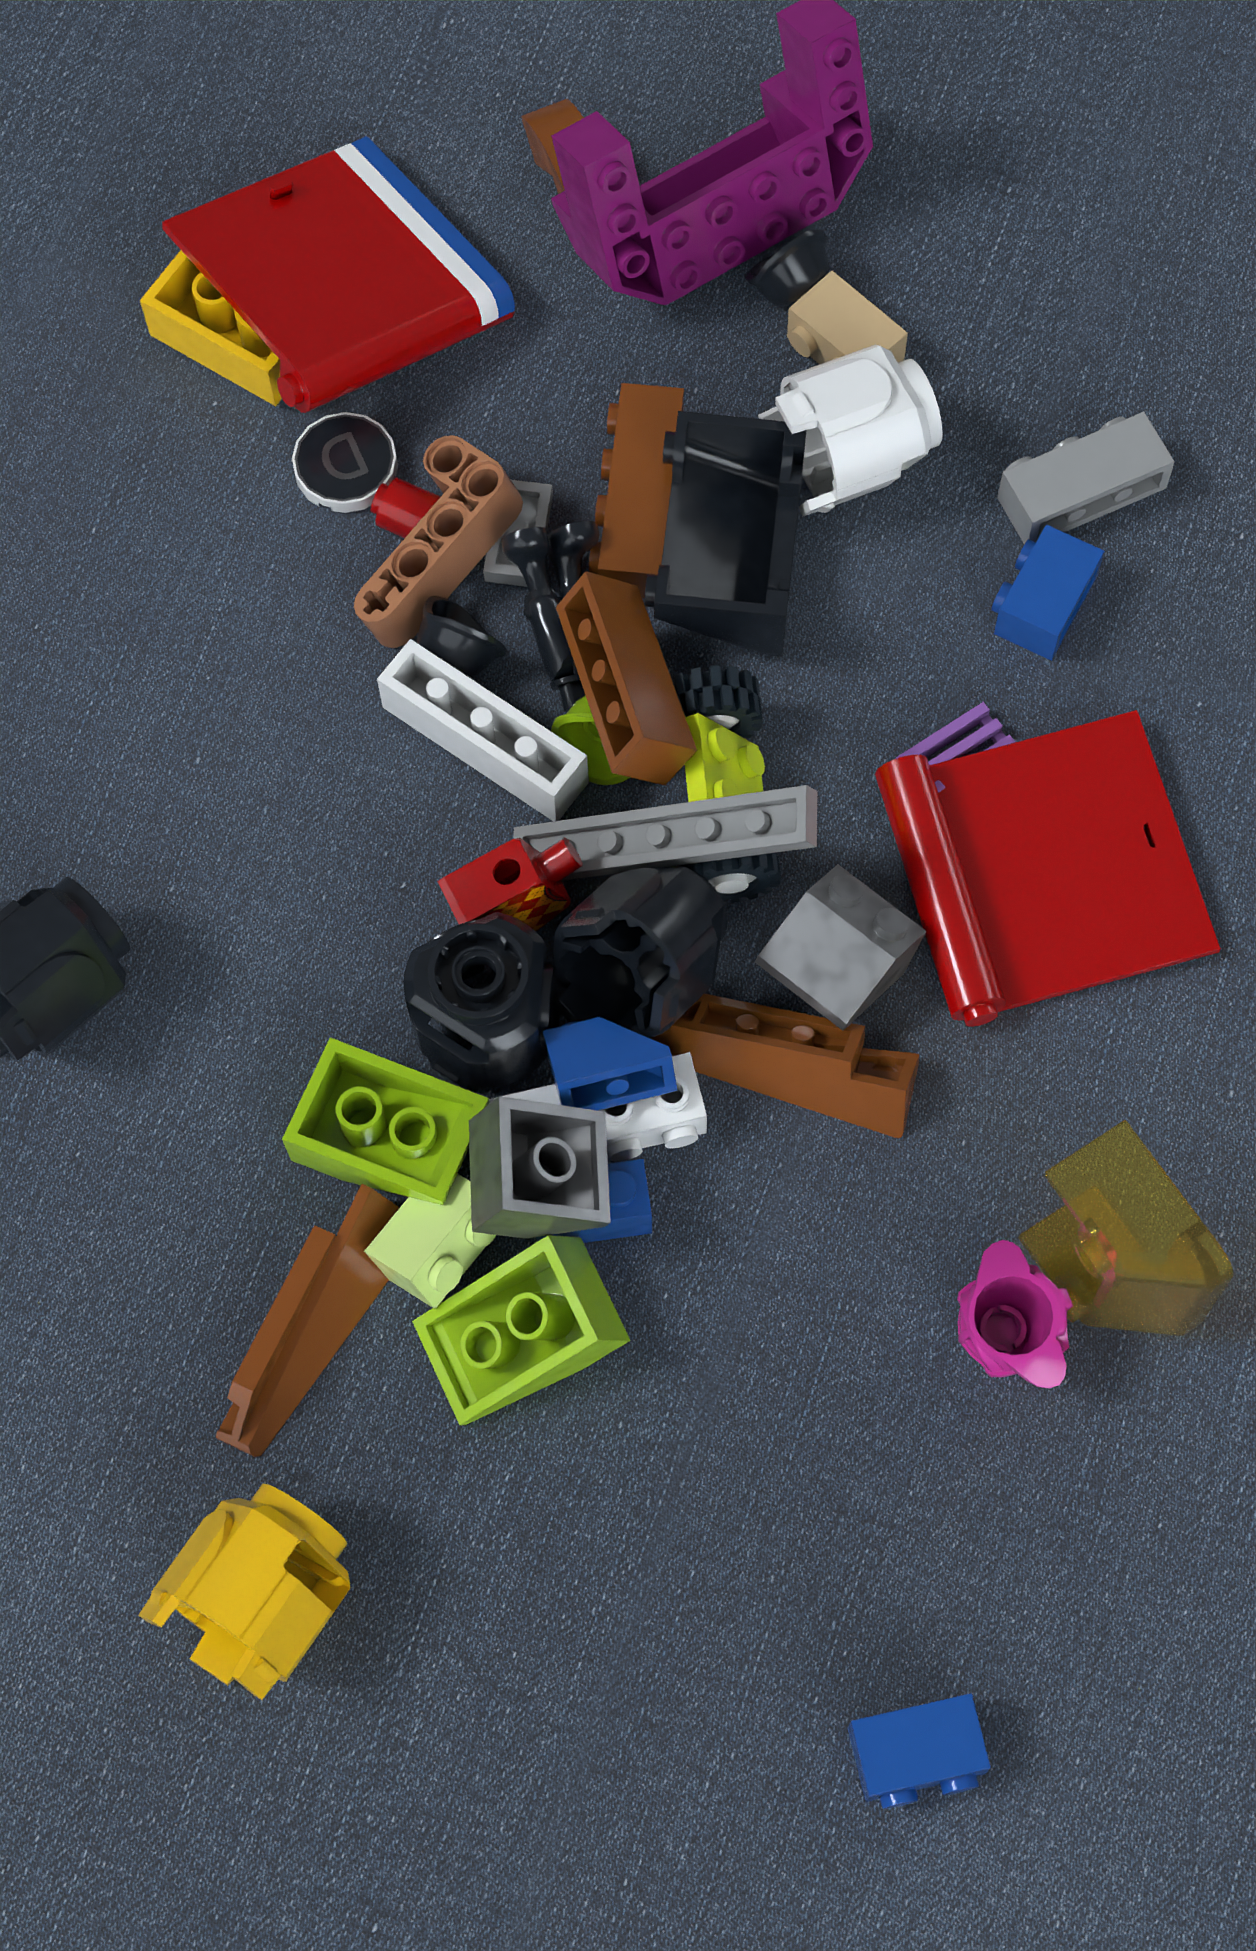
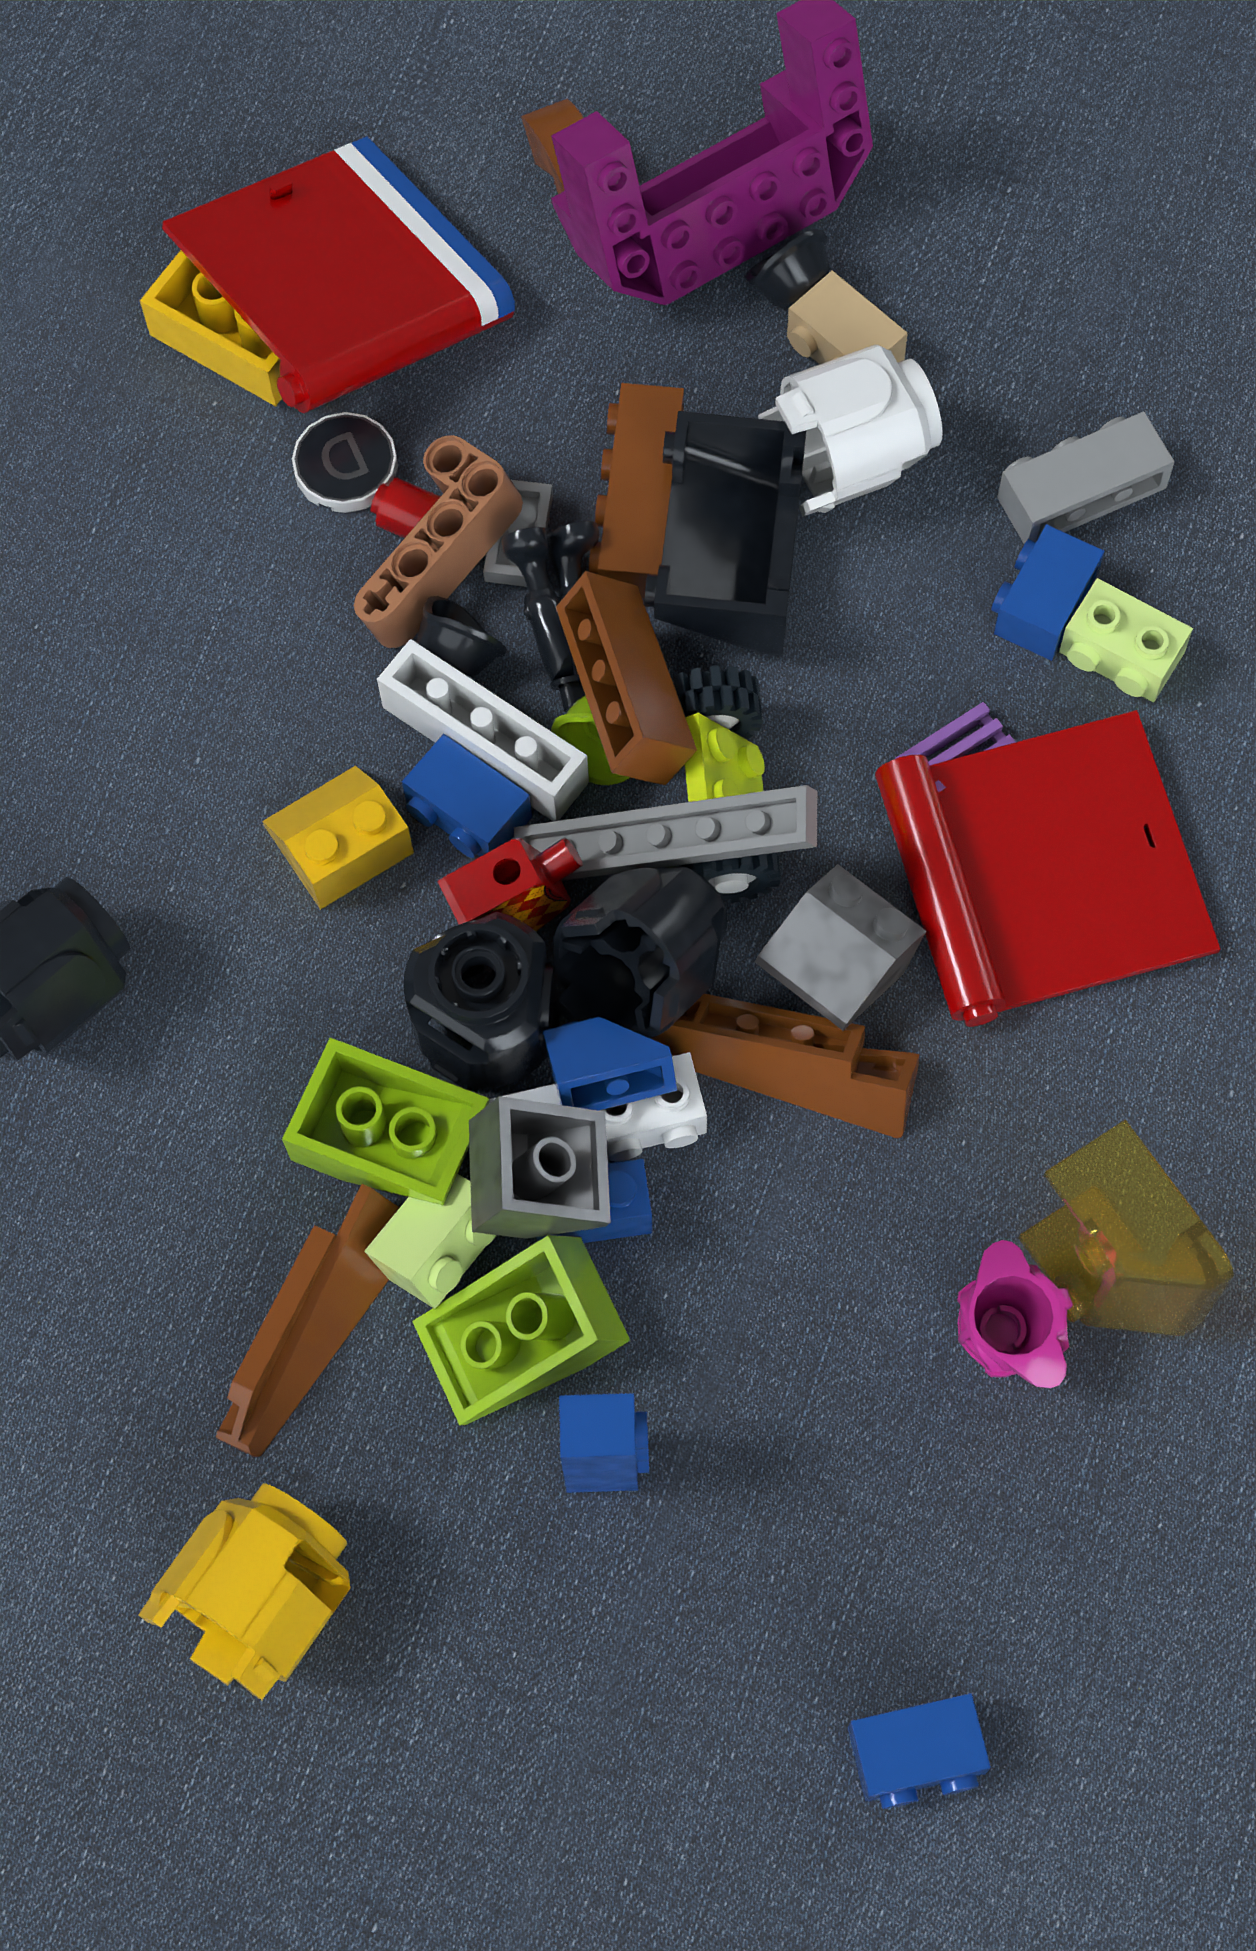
none -> yellow slope [262,766,414,910]
none -> blue brick [402,733,532,858]
none -> blue brick [559,1393,649,1493]
none -> yellowish green brick [1059,578,1193,703]

